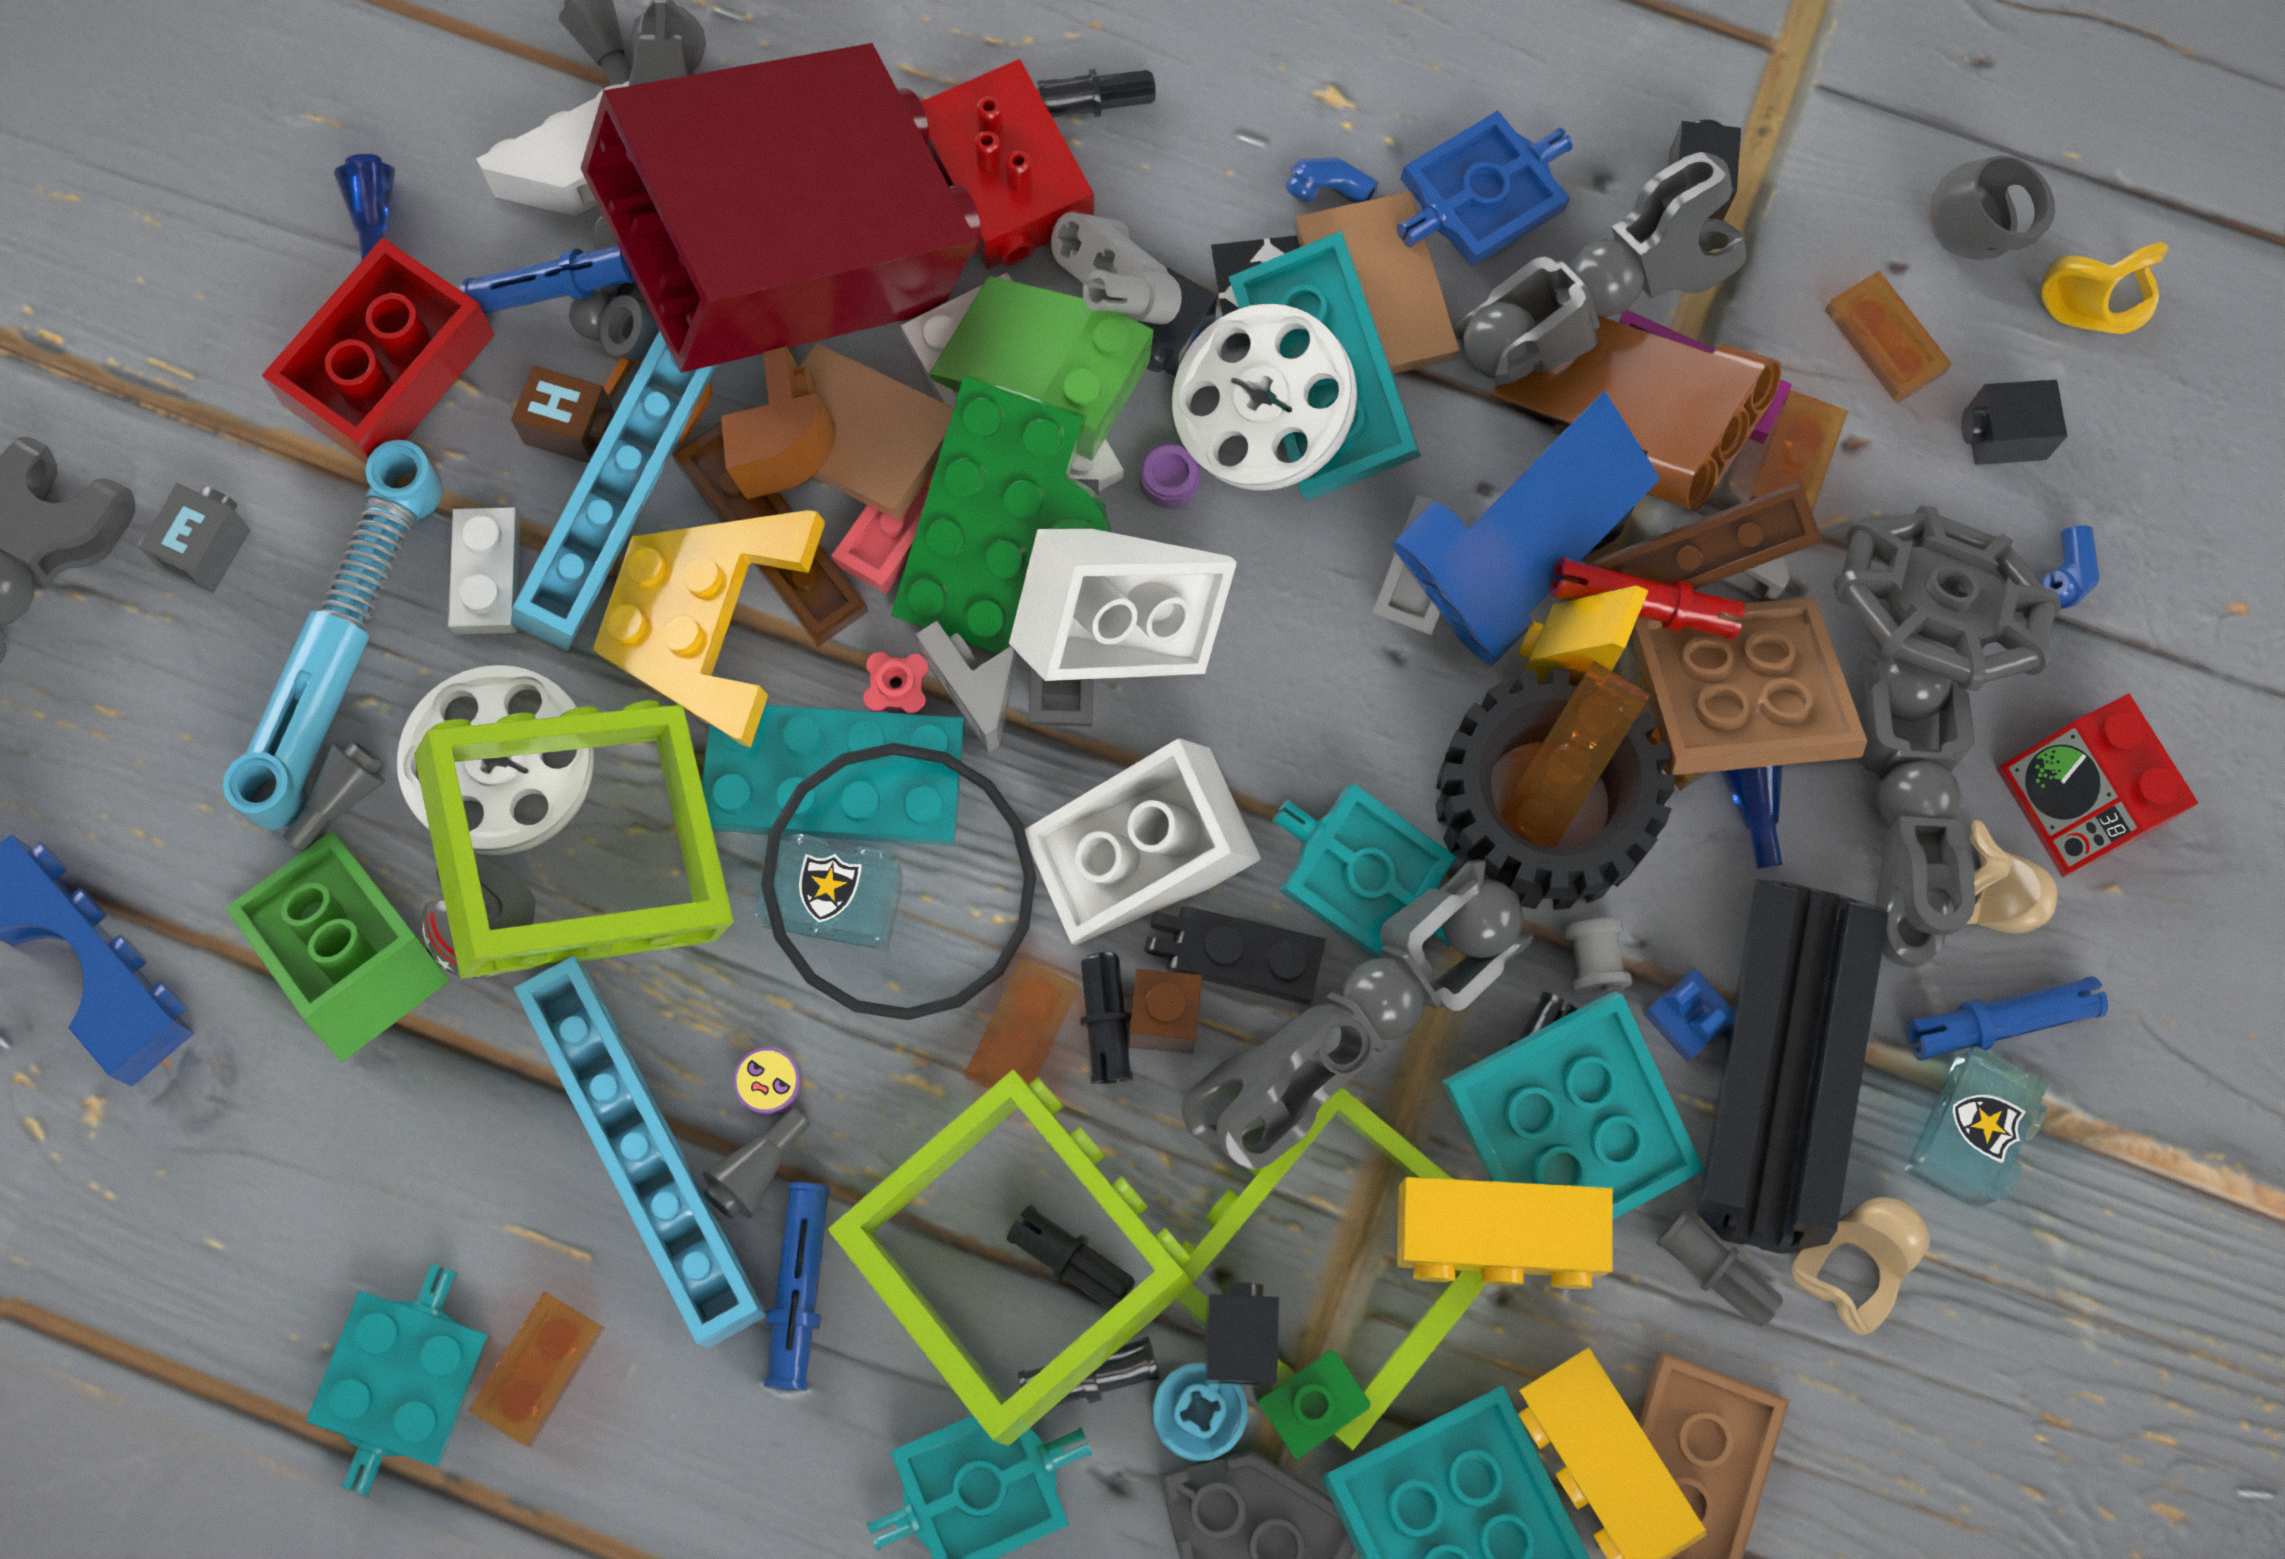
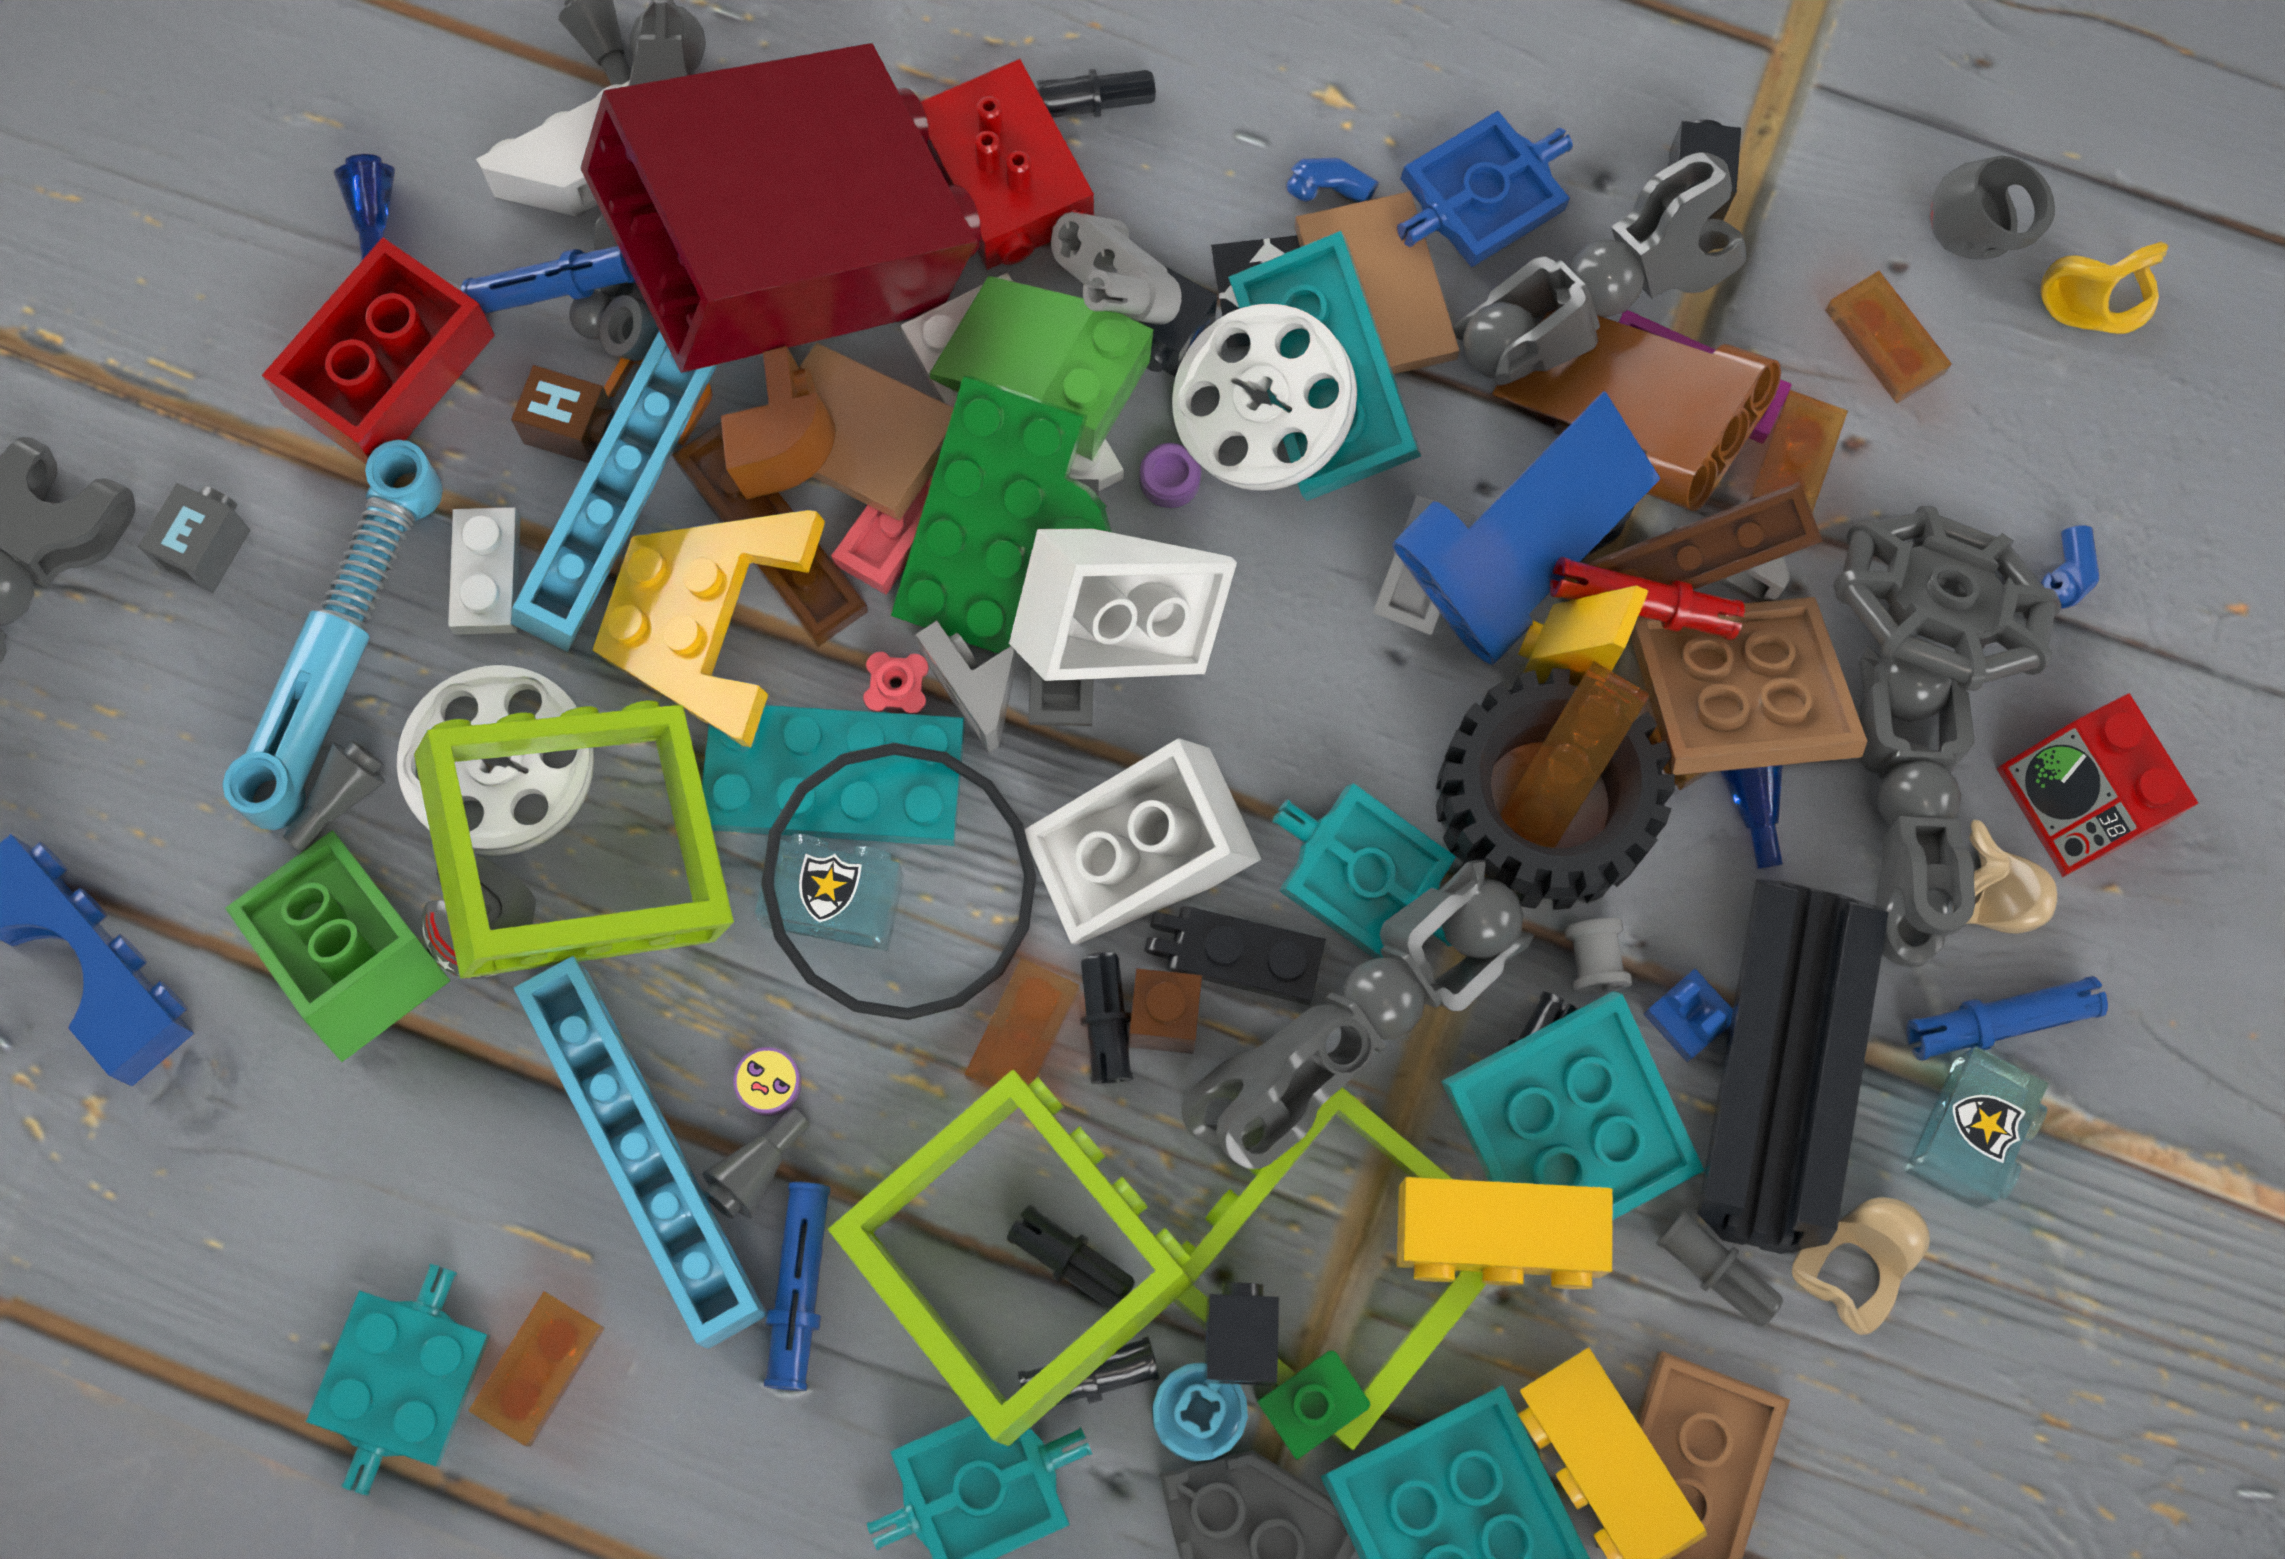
black brick [1961,379,2067,465] -> none

